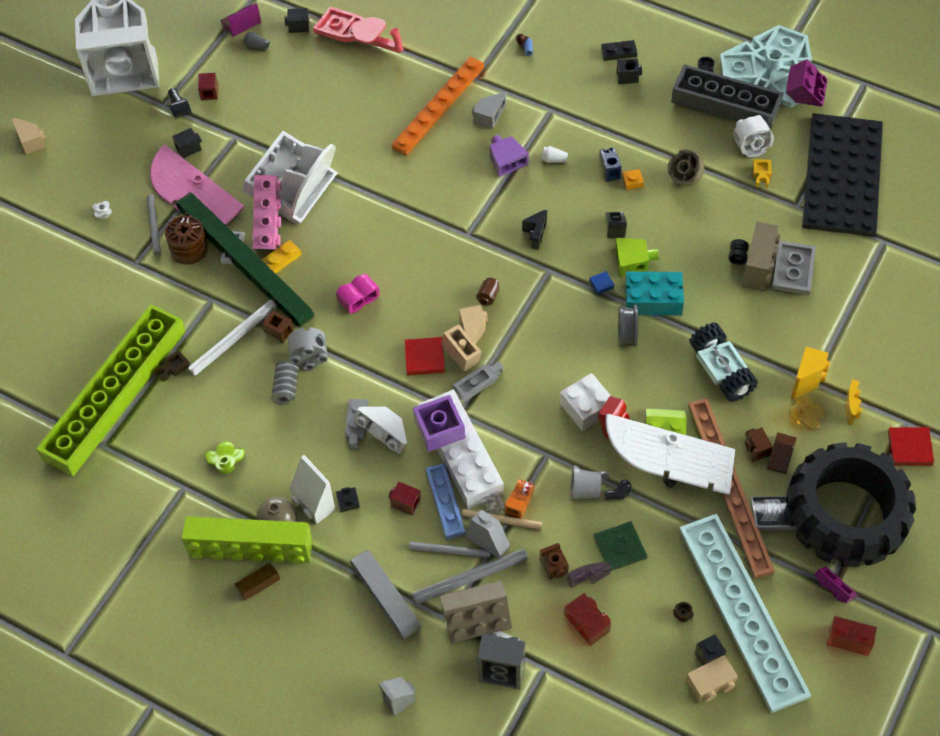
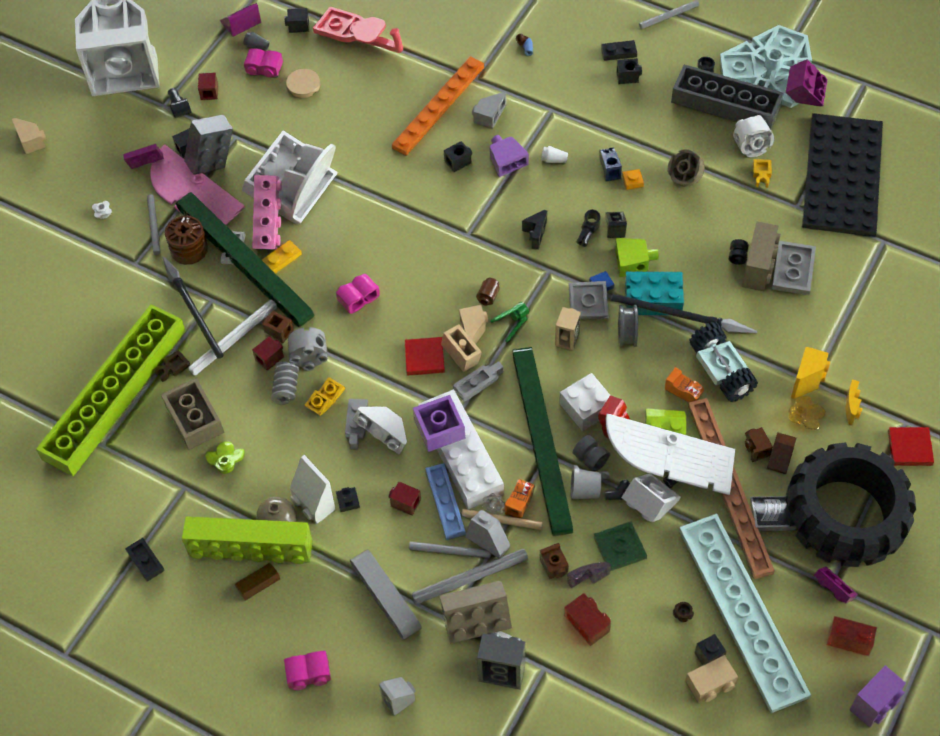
none -> magenta plate [123,144,164,169]
none -> black plate [125,538,165,582]
none -> dark tan brick [161,378,224,450]
none -> black piece [162,257,224,359]
none -> dark grey brick [184,115,233,175]
none -> dark pink brick [244,49,283,77]
none -> dark red brick [252,336,284,371]
none -> dark pink brick [284,651,331,690]
none -> tan tile [286,69,320,98]
none -> yellow slope [305,377,345,416]
none -> black brick [444,141,472,172]
none -> green plant [490,302,529,342]
none -> dark green beam [512,347,573,537]
none -> tan brick [555,307,581,351]
none -> light grey tile [568,281,609,320]
none -> dark grey wheel [572,435,610,472]
none -> black pin [576,209,601,247]
none -> black piece [611,294,757,333]
none -> white slope [621,473,681,522]
none -> light grey bar [639,0,699,29]
none -> orange leg [665,367,704,402]
none -> medium lavender brick [850,665,906,727]

